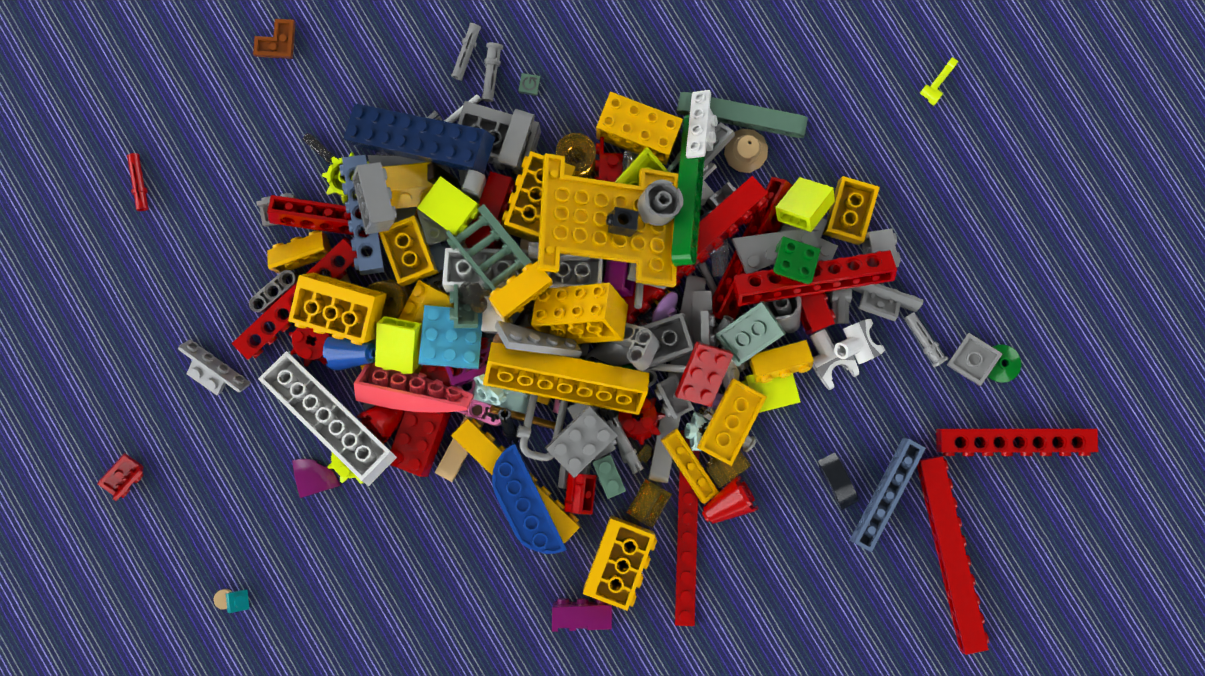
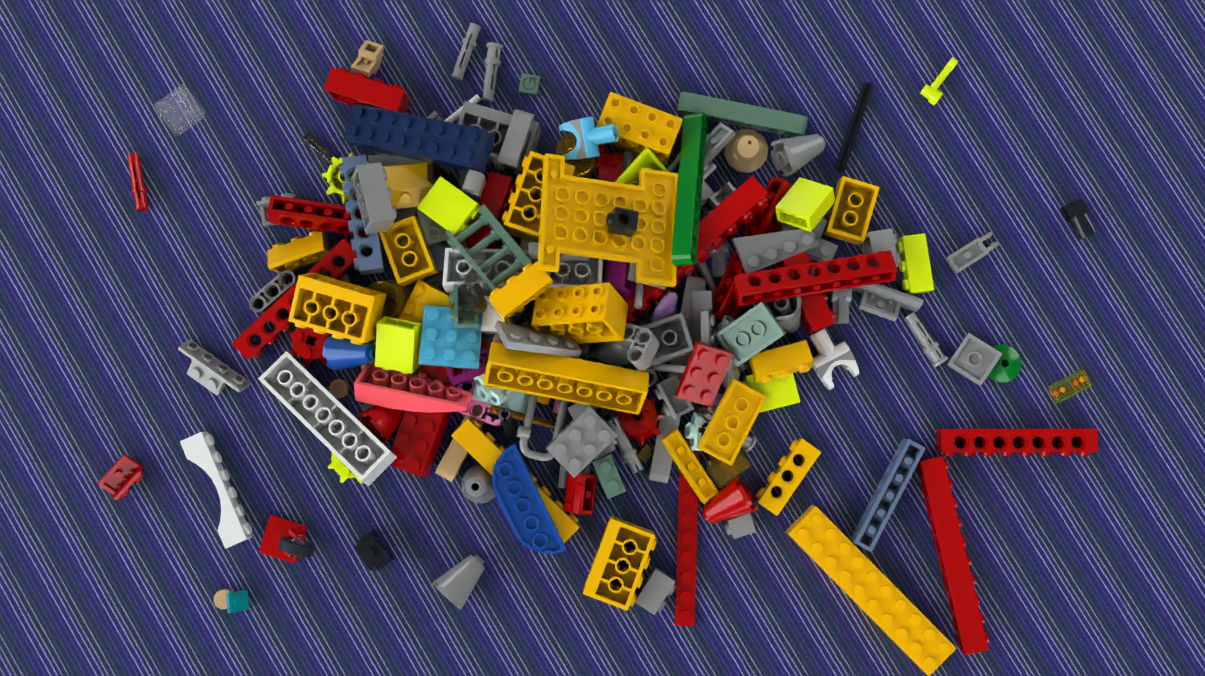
dark orange plate [253,19,296,59] -> none
magenta brick [292,459,341,498] -> none
magenta wedge [552,598,612,632] -> none
clear yellow brick [626,479,672,528] -> none
light grey brick [637,180,683,226] -> none
white bracket [686,90,718,159] -> none
green bracket [773,236,821,284] -> none
black brick [818,452,859,510] -> none
white connector [834,319,885,364] -> none
none -> clear plate [153,83,207,137]
none -> white arch [180,432,252,549]
none -> red plate [259,515,315,564]
none -> red brick [324,67,411,114]
none -> tan tile [329,379,350,399]
none -> tan brick [351,40,384,79]
none -> black torso [354,529,394,571]
none -> light grey cone [432,554,485,610]
none -> light grey cone [461,465,496,504]
none -> medium azure connector [559,117,619,160]
none -> light grey brick [635,567,676,615]
none -> light grey brick [724,513,756,539]
none -> yellow brick [756,438,821,516]
none -> light grey cone [770,134,826,177]
none -> yellow brick [785,505,957,676]
none -> black axle [835,82,873,172]
none -> neon yellow brick [896,233,934,295]
none -> light grey hinge [945,231,1000,274]
none -> clear yellow tile [1047,369,1092,404]
none -> black piece [1060,199,1096,240]

